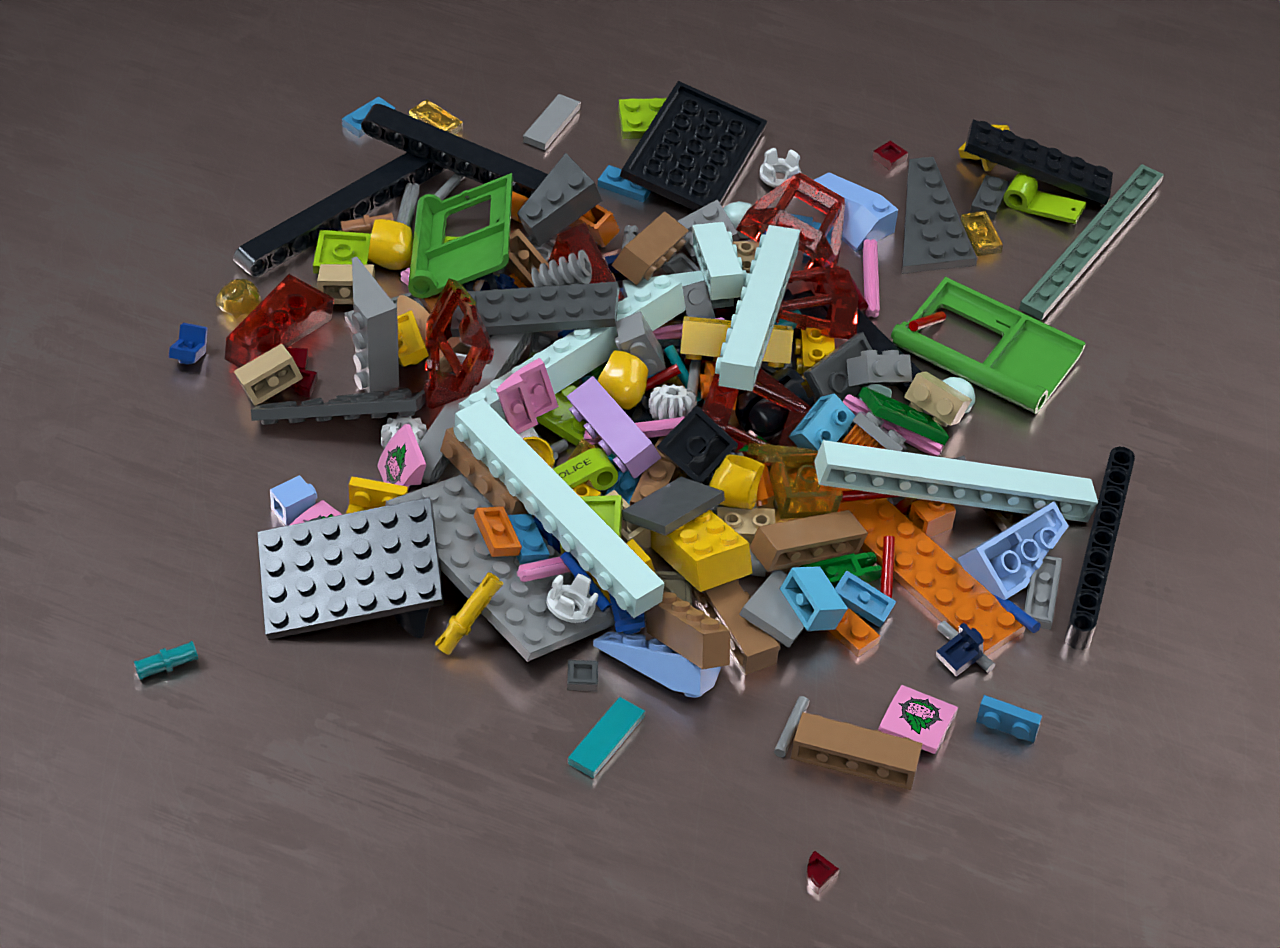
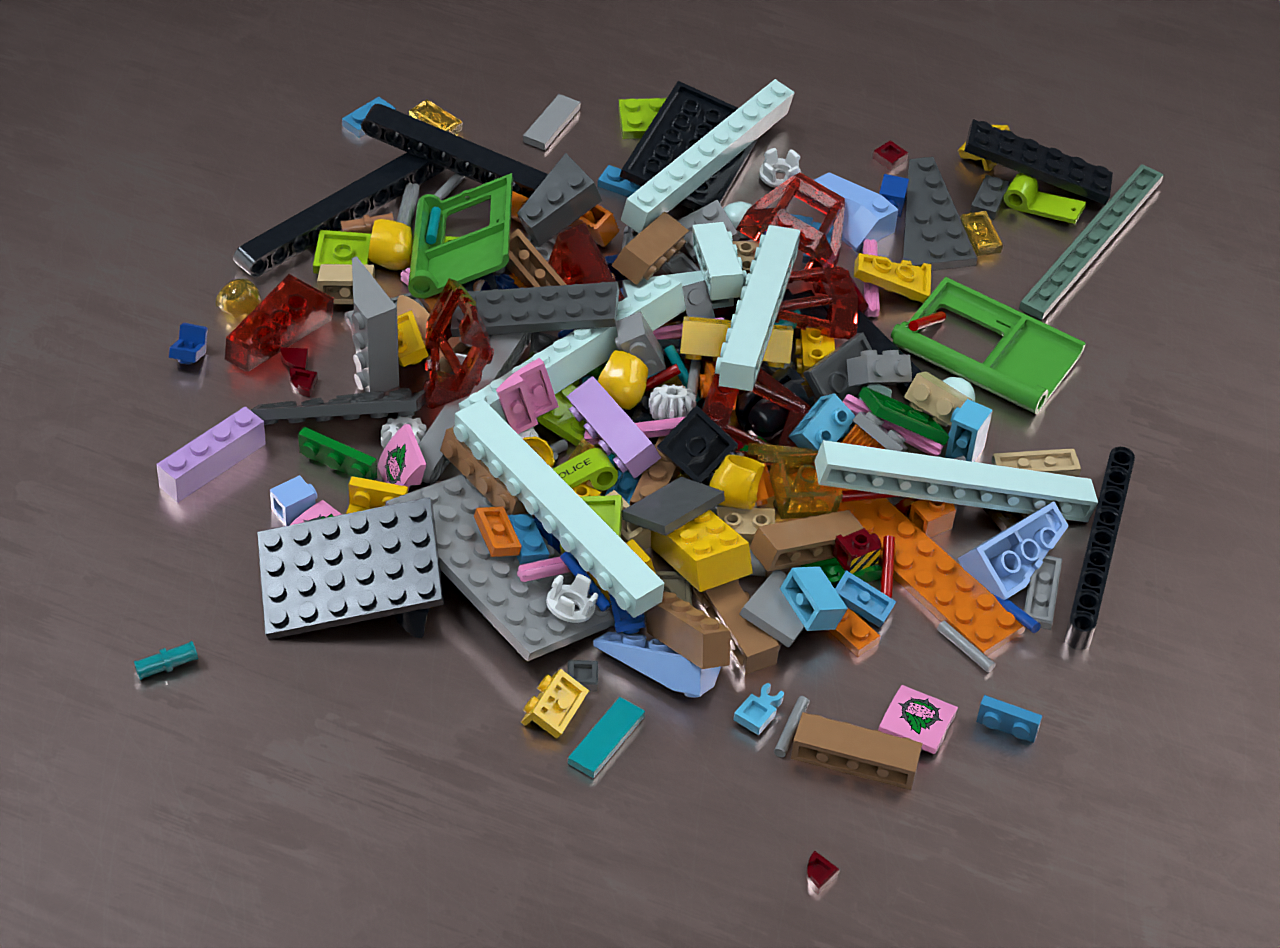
tan brick [234,344,303,406] -> none
yellow pin [435,572,503,655] -> none
light grey piece [531,250,592,287] -> none
dark blue bracket [936,623,984,677] -> none
none -> lavender brick [156,406,266,502]
none -> green plate [298,427,377,481]
none -> teal piece [426,207,441,244]
none -> yellow bracket [521,669,589,739]
none -> light aqua brick [621,79,795,233]
none -> medium azure plate [733,683,784,735]
none -> dark red brick [833,528,881,574]
none -> yellow wing [854,253,931,303]
none -> blue brick [879,174,909,217]
none -> medium azure brick [945,399,993,462]
none -> tan plate [992,448,1081,477]

